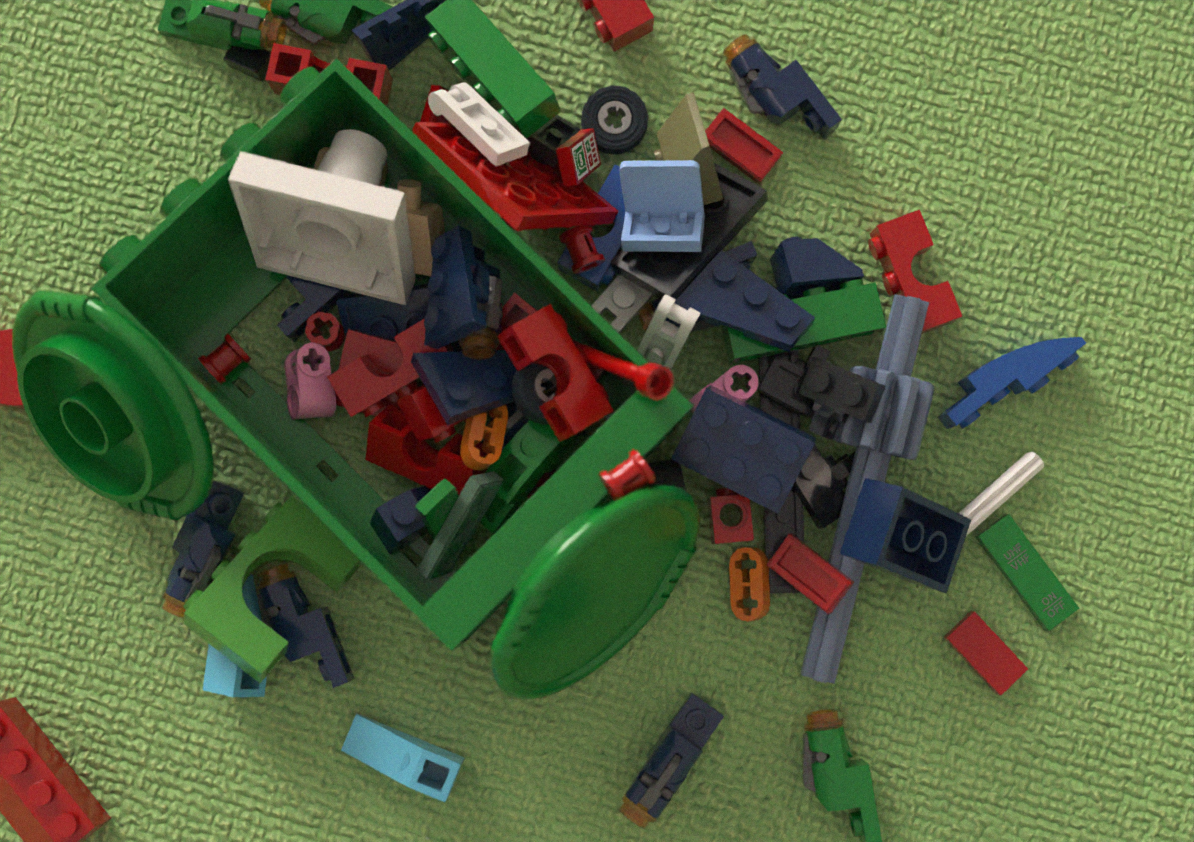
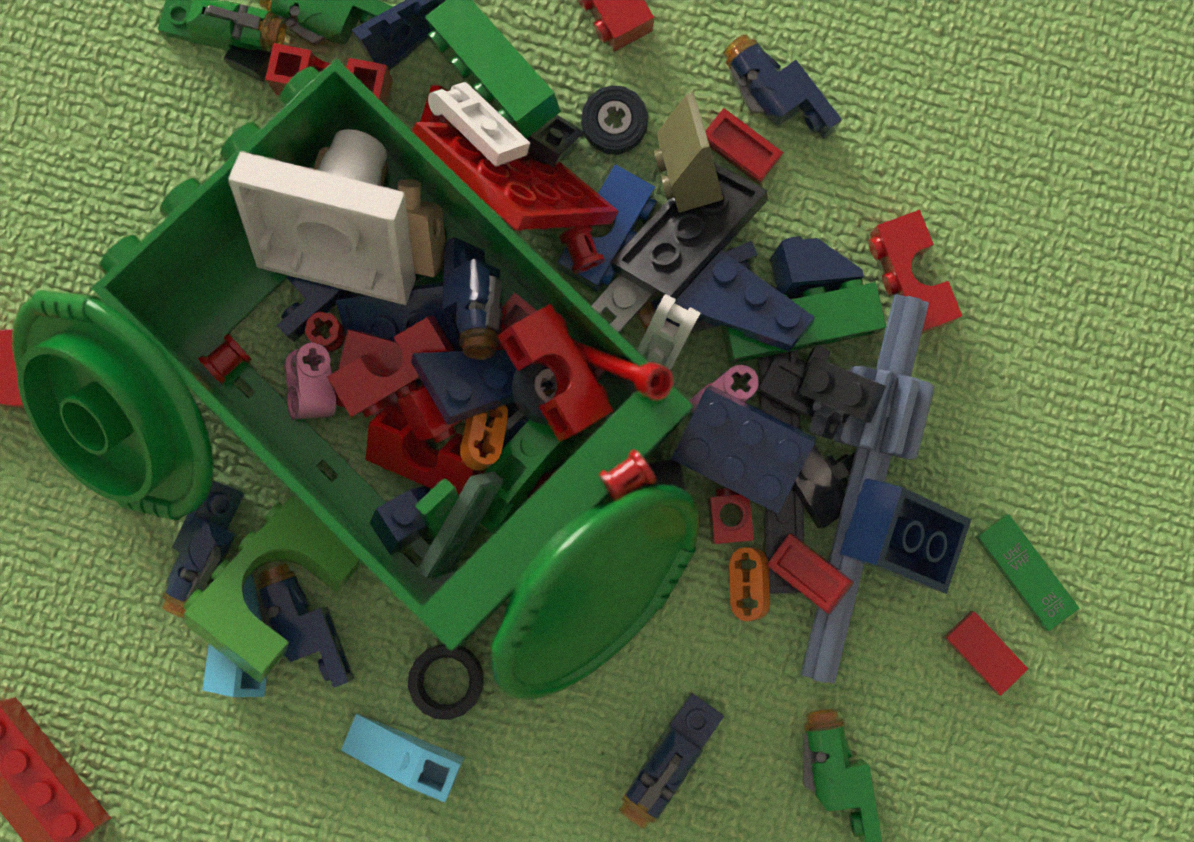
dark blue wing [424,225,486,350] -> none
red tile [556,128,601,187] -> none
light blue bracket [619,160,705,252] -> none
blue slope [938,337,1086,429] -> none
white axle [959,451,1045,536] -> none
none -> black tyre [408,643,484,720]

